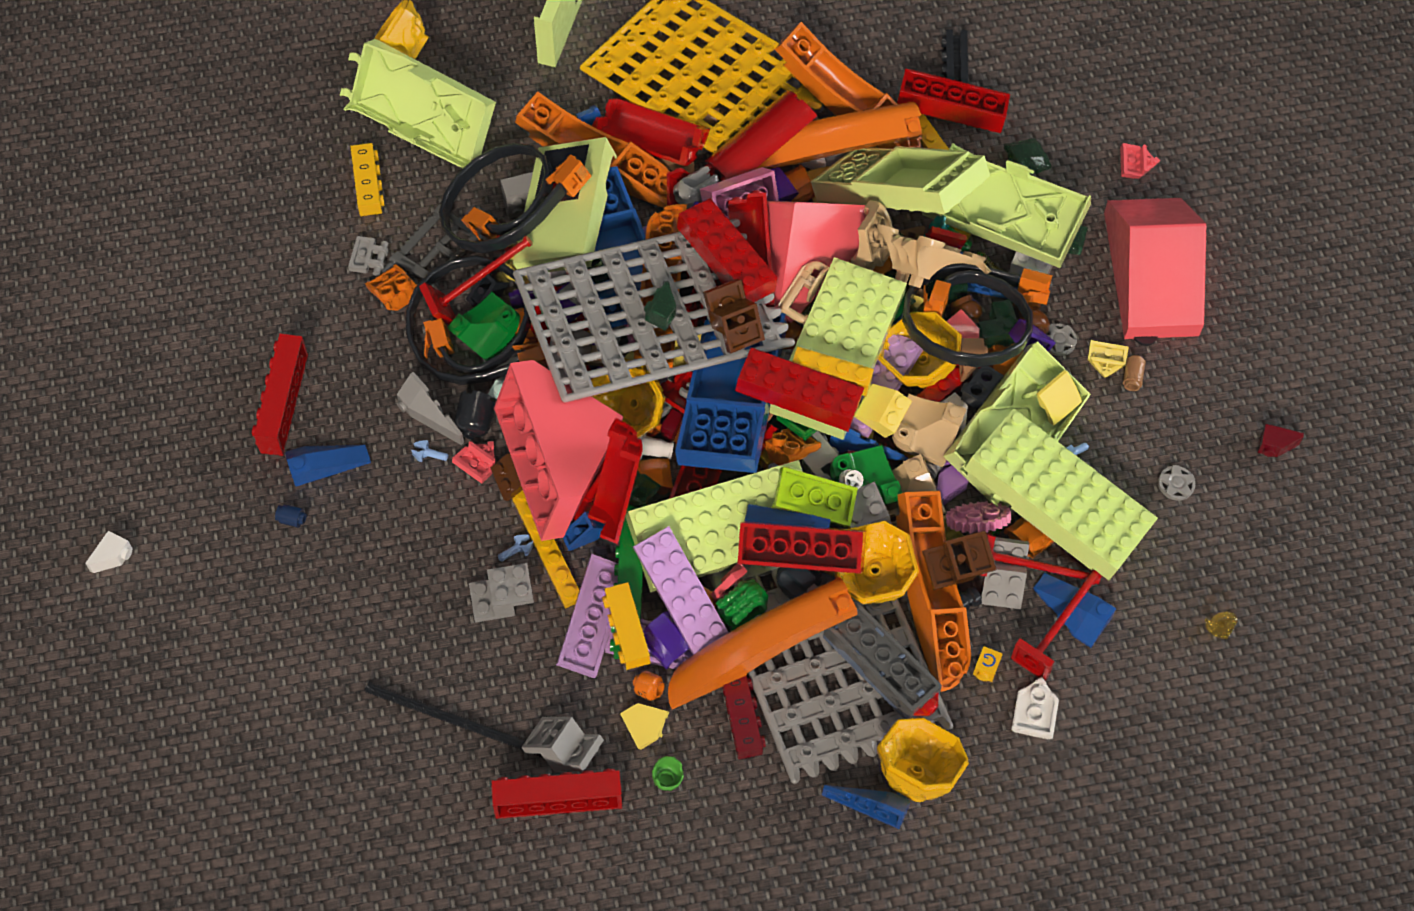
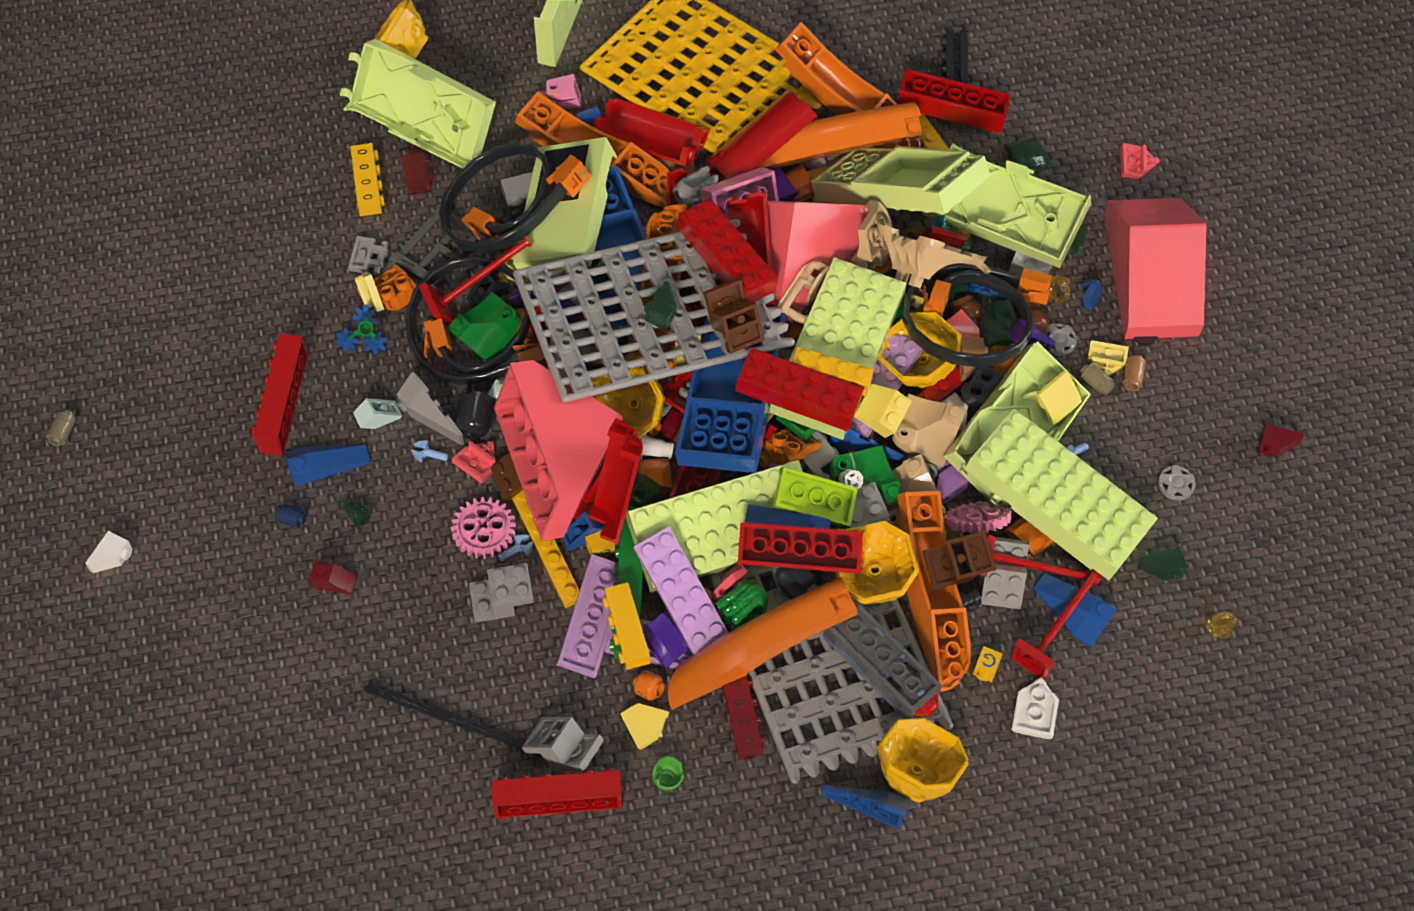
none -> dark tan head [46,410,76,446]
none -> dark red slope [309,560,357,595]
none -> blue plant [336,305,388,355]
none -> clear green cone [342,500,371,526]
none -> light aqua slope [353,398,402,429]
none -> light yellow slope [354,272,384,312]
none -> clear red brick [401,151,433,196]
none -> bright pink gear [451,497,516,559]
none -> bright pink torso [538,74,581,109]
none -> yellow brick [585,530,617,558]
none -> clear yellow piece [1049,275,1071,303]
none -> dark tan head [1080,363,1115,395]
none -> blue tile [1081,279,1102,310]
none -> clear green slope [1138,547,1188,581]

